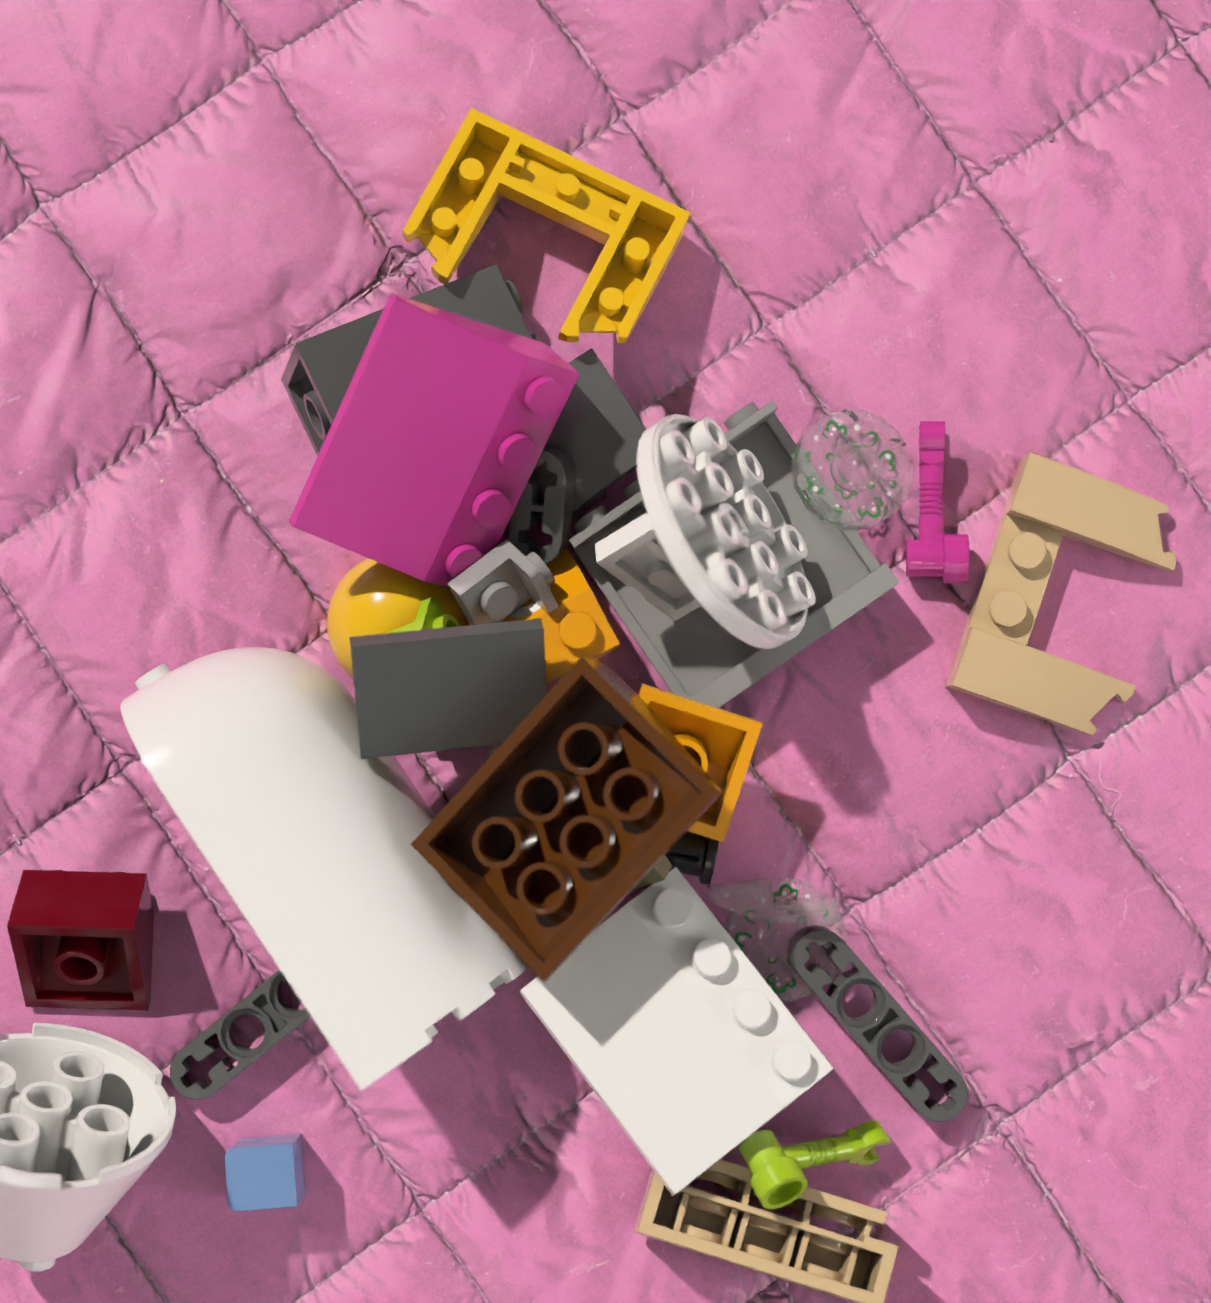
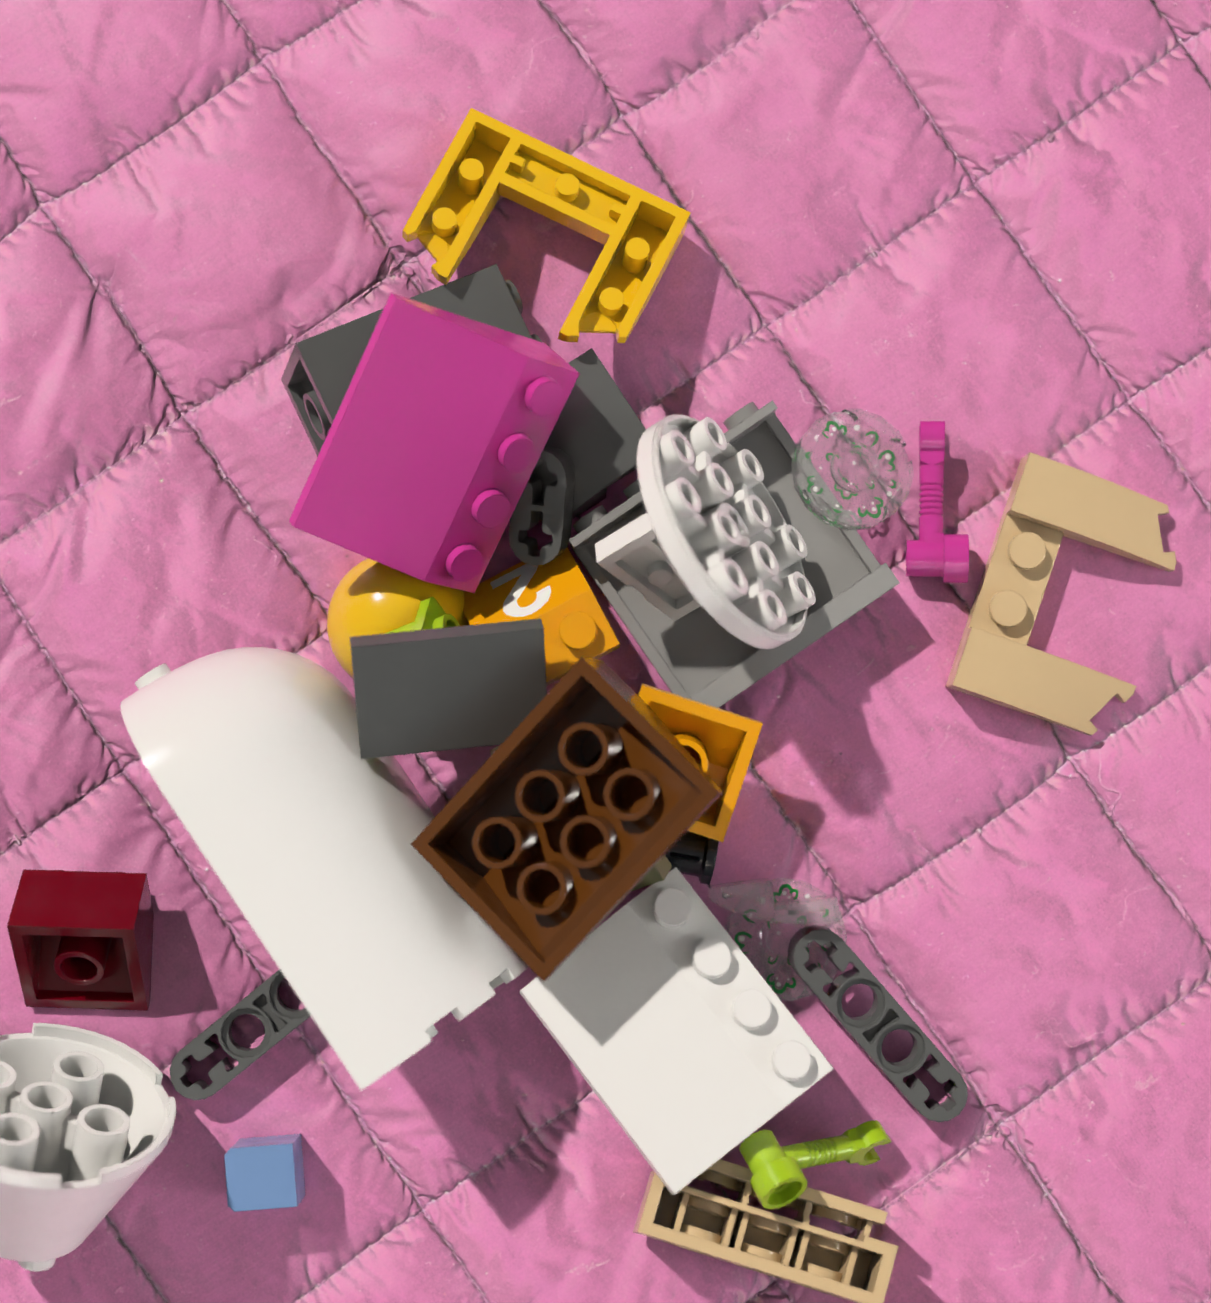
light grey bracket [448,539,559,625] -> none

